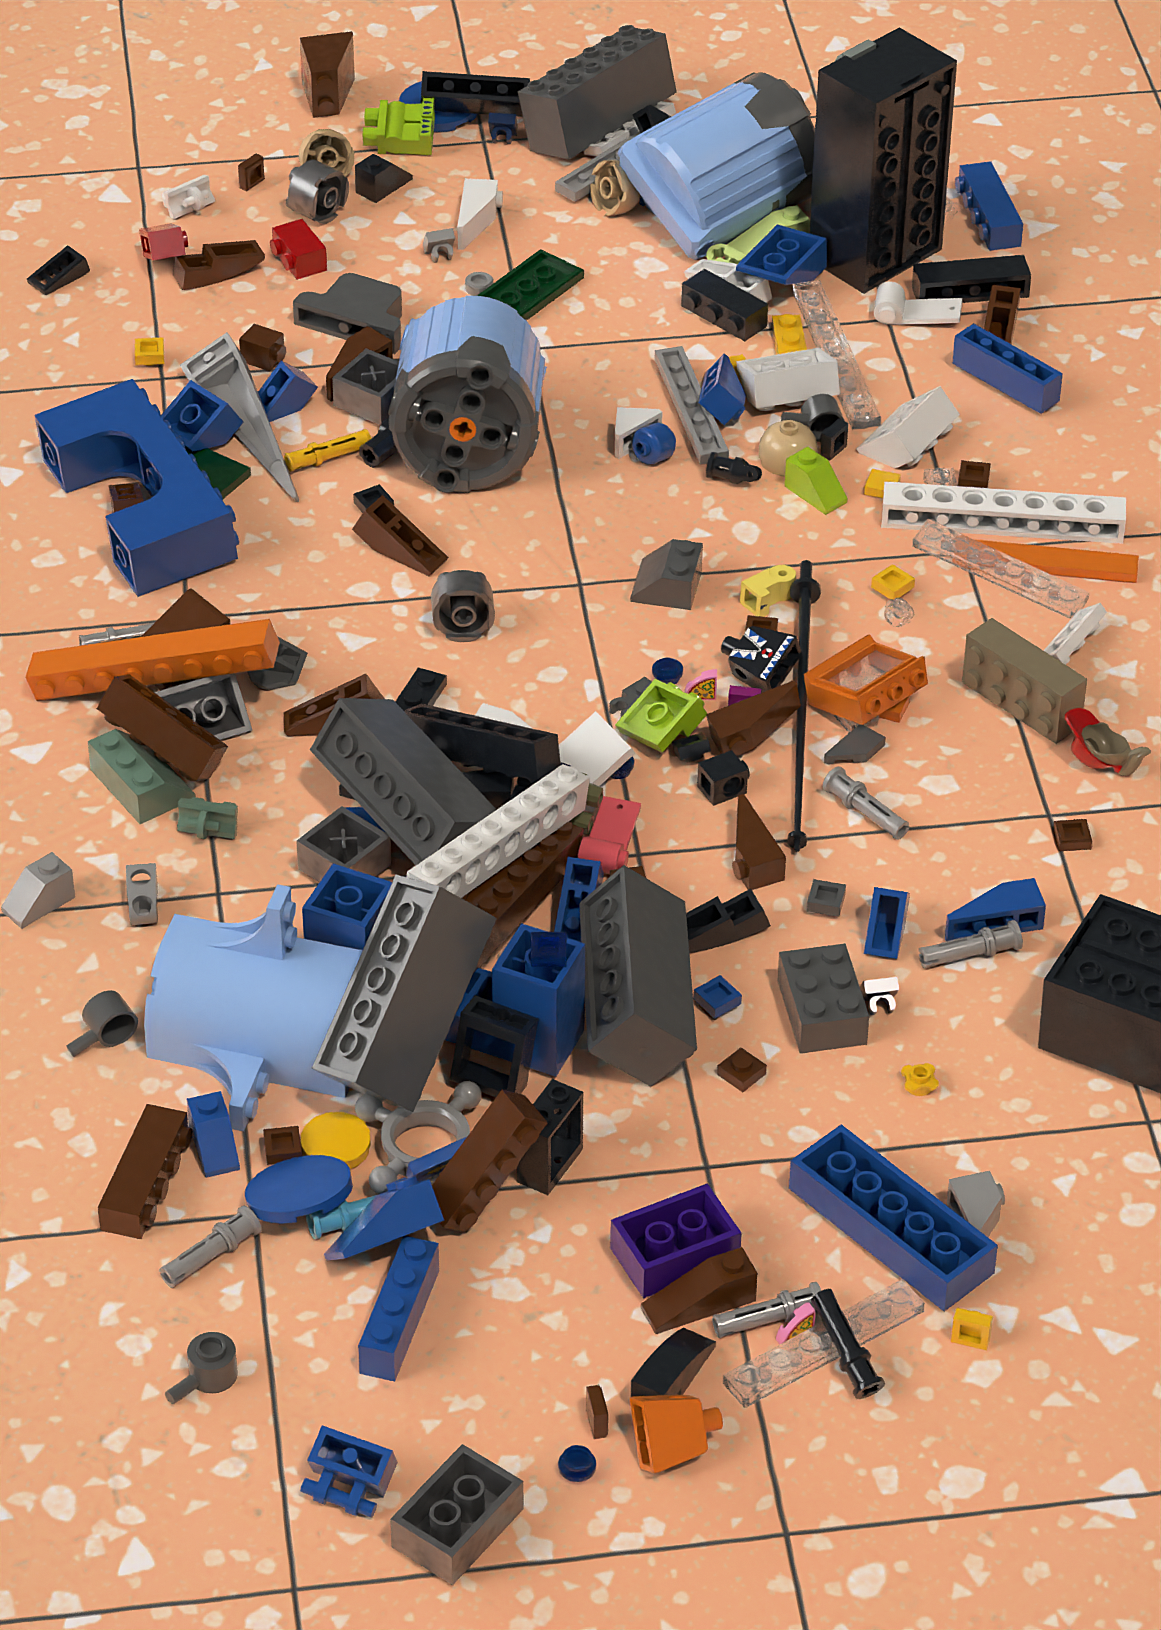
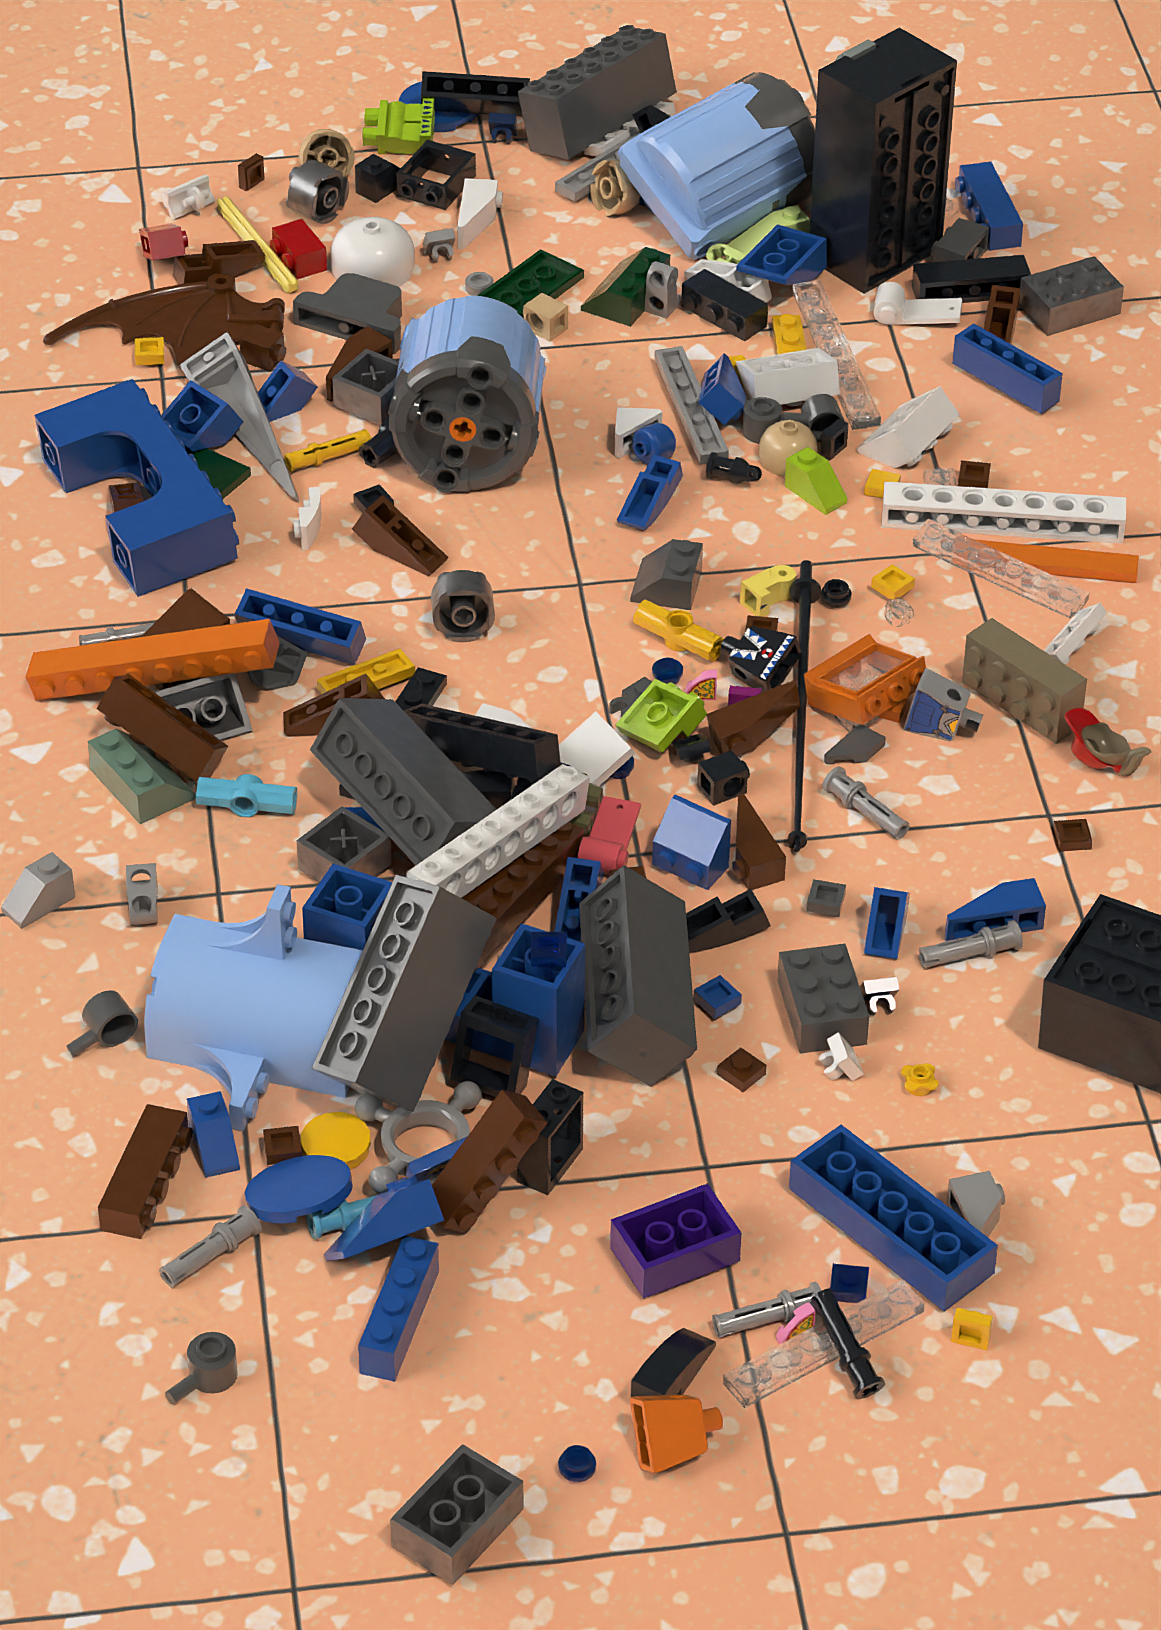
black slope [26,245,90,295] -> none
sand green hips [177,797,238,839] -> none
reddish brown slope [300,31,355,118] -> none
blue brick [300,1425,398,1518] -> none
reddish brown tile [586,1385,608,1439] -> none
reddish brown slope [641,1247,758,1334] -> none
none -> reddish brown animal [43,273,285,370]
none -> medium azure piece [196,774,297,817]
none -> light yellow axle [217,196,299,294]
none -> blue brick [234,588,366,665]
none -> white slope [293,487,322,550]
none -> yellow plate [317,648,415,694]
none -> white cylinder [331,217,415,286]
none -> black window [396,140,476,210]
none -> tan brick [523,293,568,342]
none -> dark green slope [581,247,671,327]
none -> blue slope [617,454,683,530]
none -> yellow piece [633,599,725,662]
none -> light grey leg [644,261,680,319]
none -> slope [652,794,731,890]
none -> dark grey piece [743,397,782,444]
none -> white tile [819,1032,864,1081]
none -> black plate [821,579,852,607]
none -> clear blue plate [830,1263,869,1304]
none -> torso [903,668,983,742]
none -> dark grey brick [931,218,989,262]
none -> flat silver brick [1019,256,1124,336]

